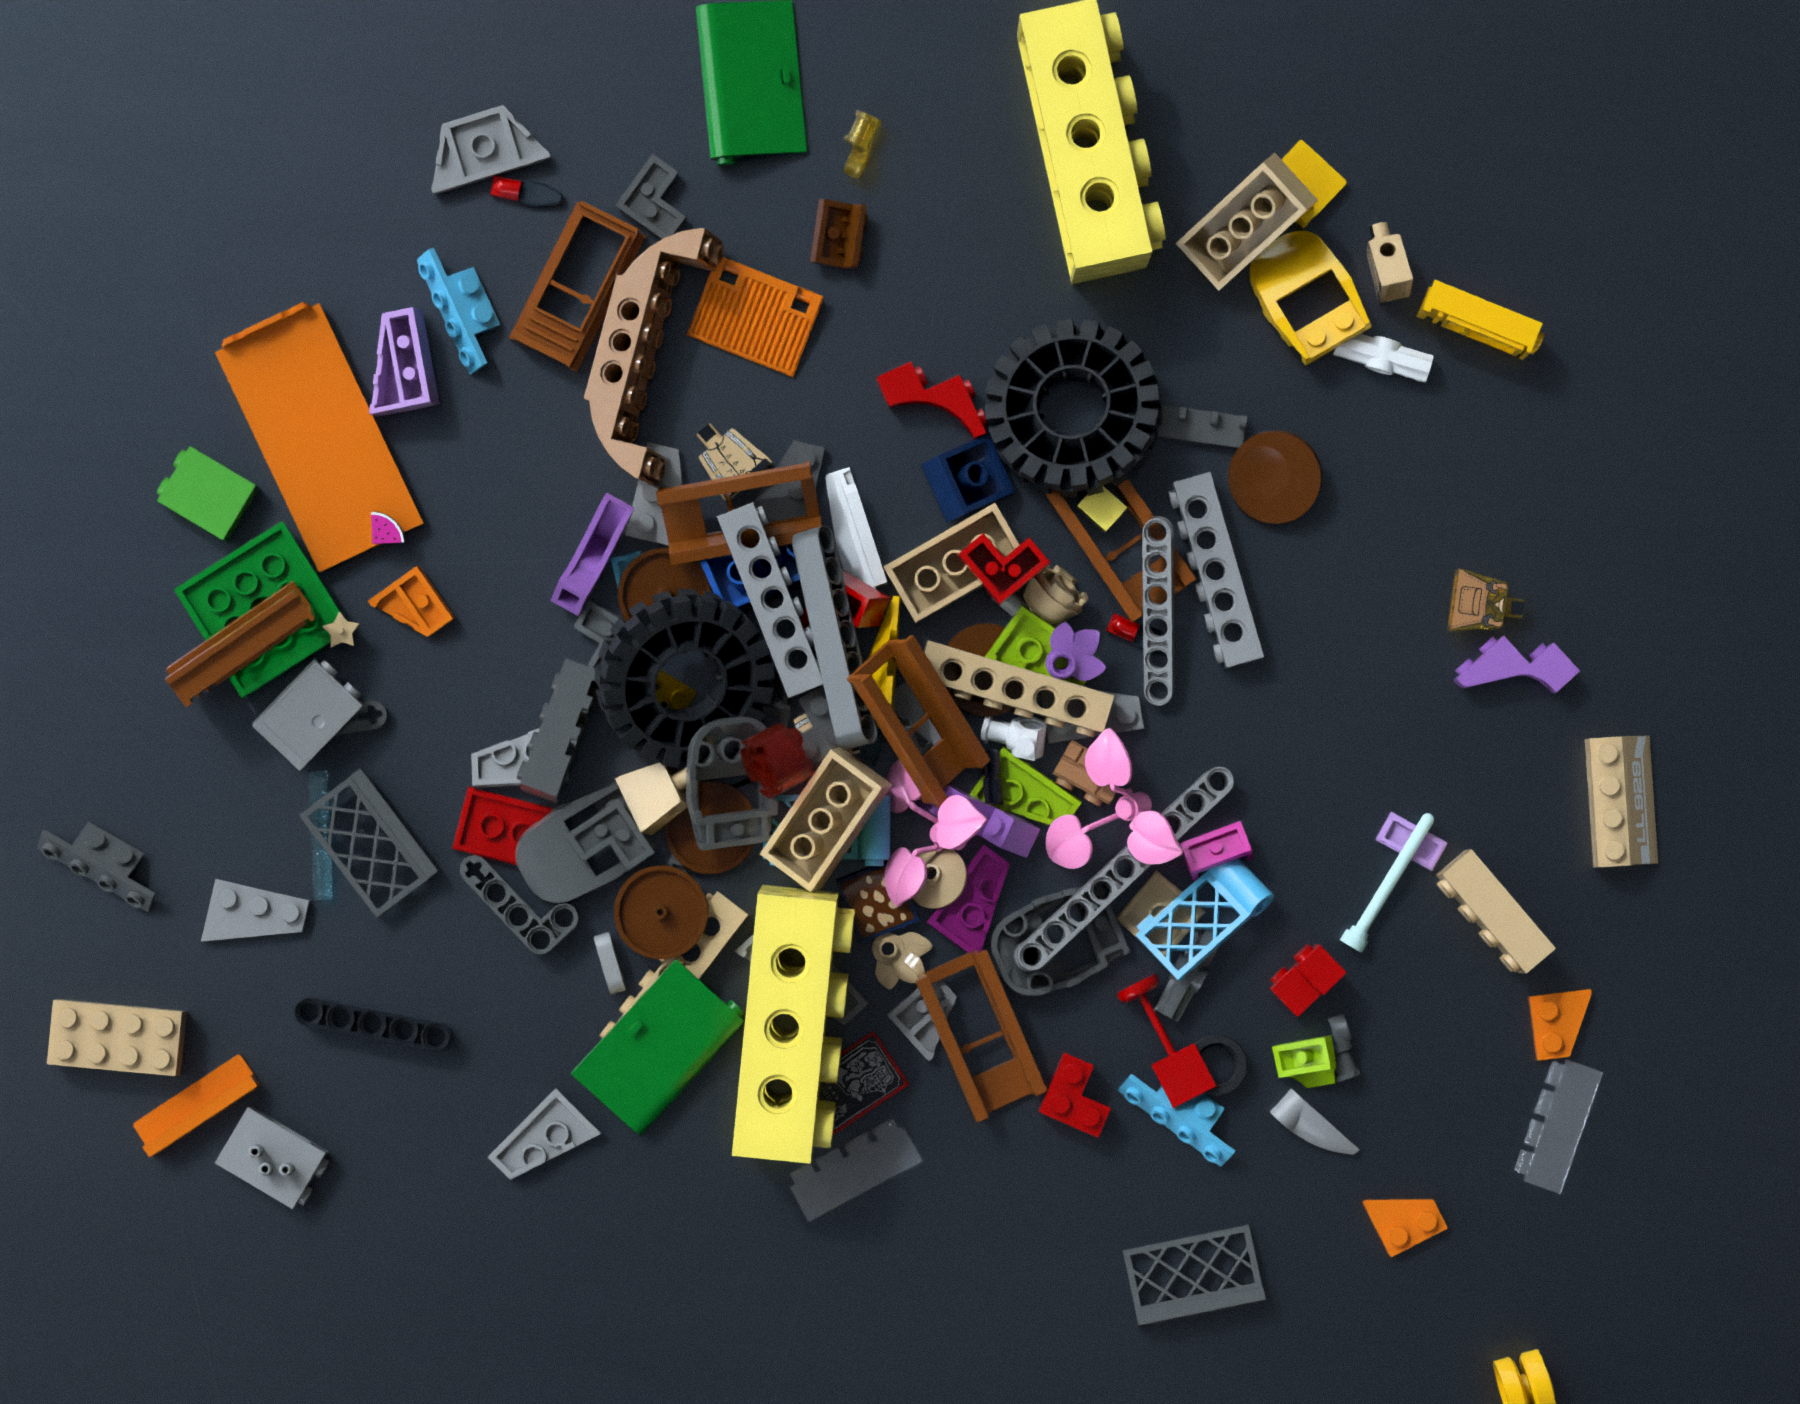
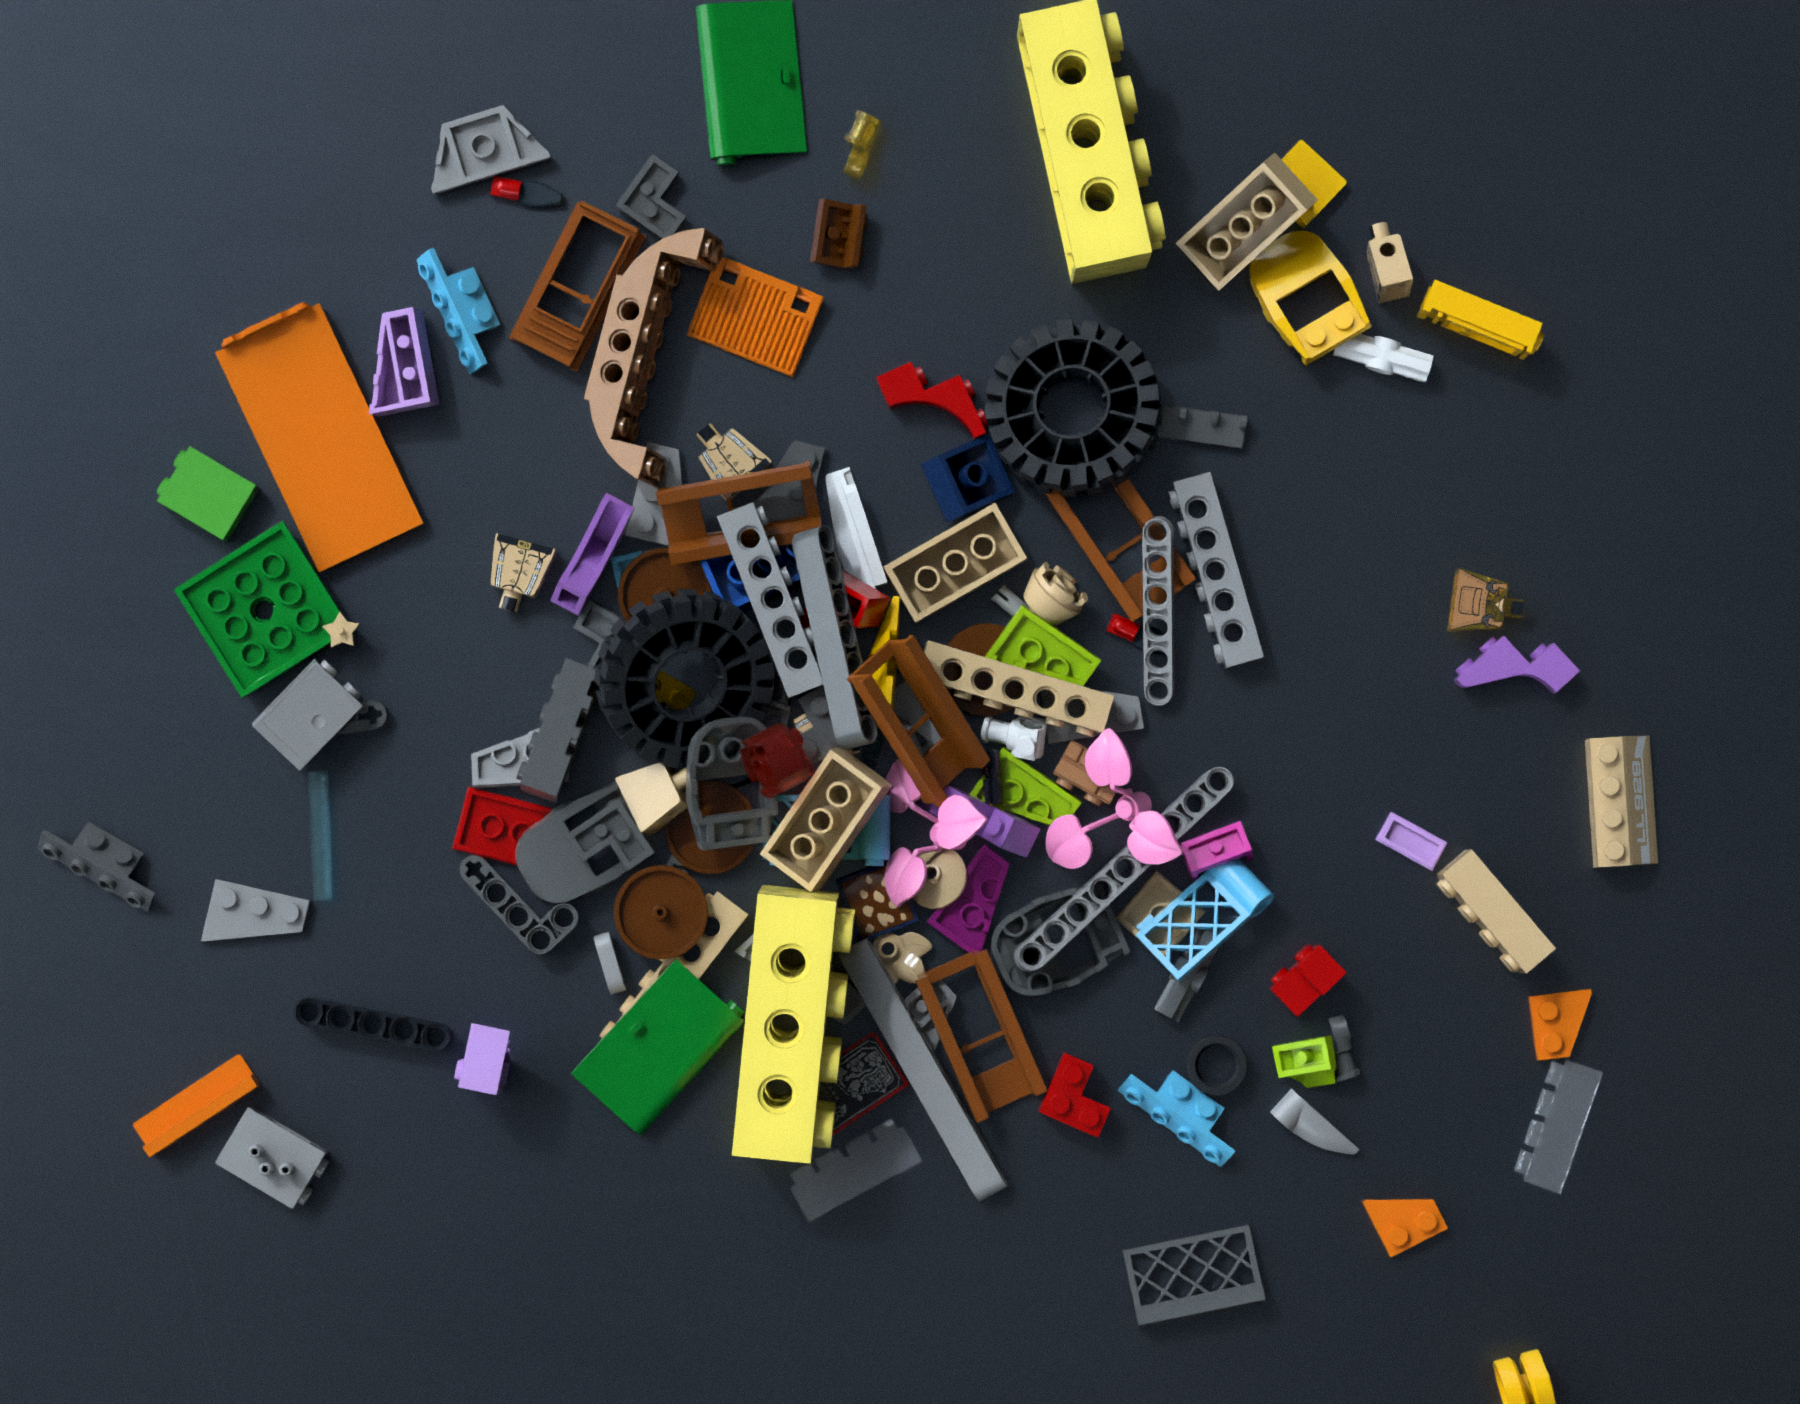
tan brick [47,999,187,1076] -> none
dark orange piece [165,580,315,708] -> none
dark grey fence [299,768,439,918] -> none
orange wing [368,566,455,637] -> none
dark pink tile [371,511,406,544] -> none
light grey wing [488,1088,602,1180] -> none
red brick [958,533,1050,606] -> none
medium lavender plate [1045,622,1106,681] -> none
light yellow panel [1076,486,1127,533] -> none
red piece [1116,973,1216,1108] -> none
reddish brown piece [1228,430,1322,524] -> none
light aqua piece [1340,813,1434,953] -> none
none -> lavender wedge [454,1023,511,1095]
none -> tan torso [491,533,557,613]
none -> light grey beam [839,938,1008,1202]

